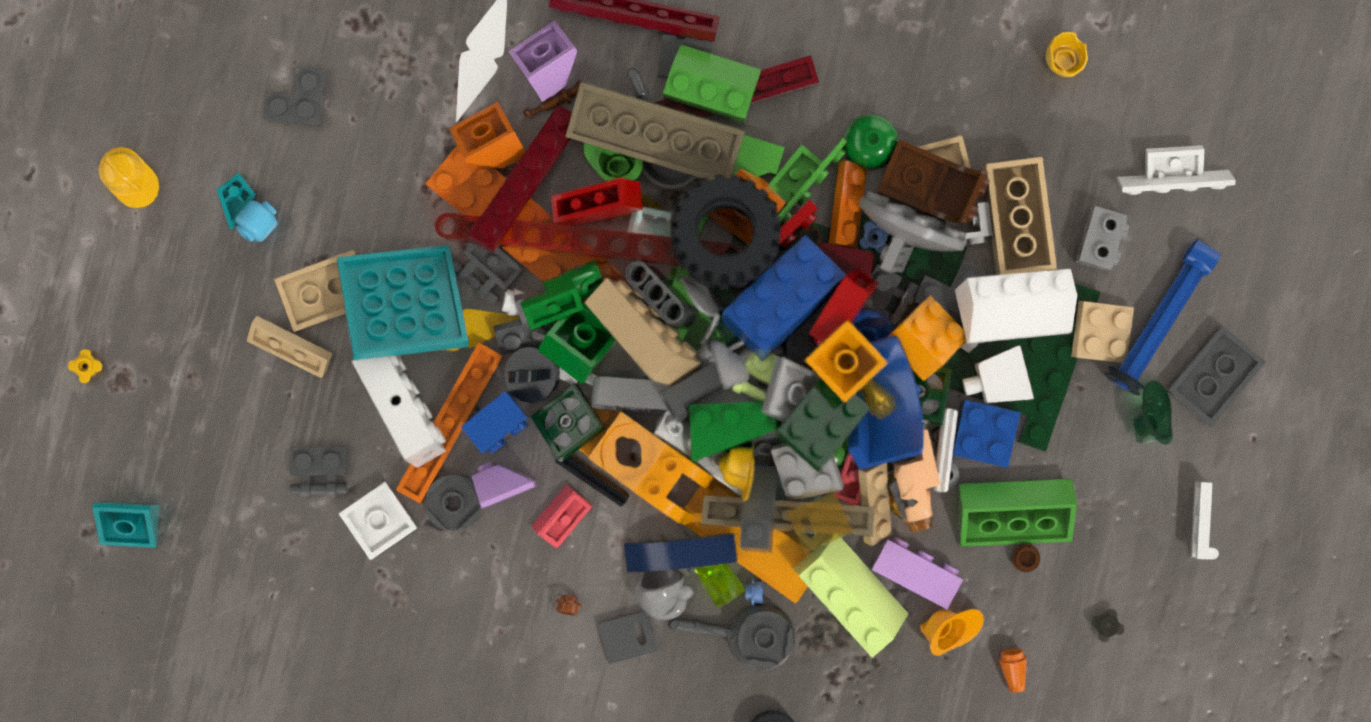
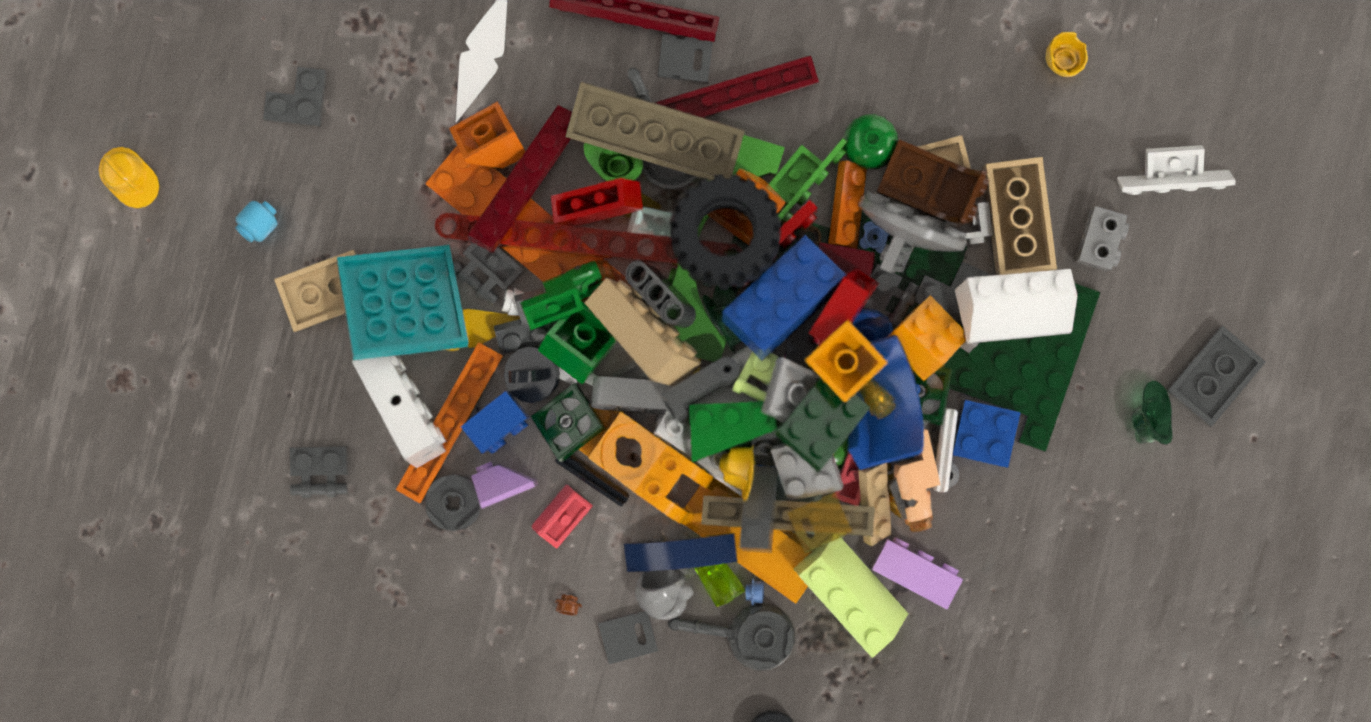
yellow plate [68,349,102,383] -> none
teal slope [92,501,159,548] -> none
teal piece [216,173,257,229] -> none
tan plate [246,316,333,378] -> none
white plate [339,481,418,560] -> none
lavender slope [508,20,577,102] -> none
reddish brown piece [523,80,582,118] -> none
bright green slope [663,45,761,124] -> none
light grey plant [678,277,786,389] -> none
light orange piece [920,609,984,656] -> none
bright green slope [958,479,1077,547] -> none
white torso [962,346,1033,403] -> none
orange cone [999,648,1027,693] -> none
reddish brown plate [1012,544,1040,572] -> none
tan plate [1071,301,1134,363] -> none
clear smoke plate [1091,609,1124,642] -> none
blue piece [1104,239,1221,396] -> none
white hinge [1191,481,1219,559] -> none

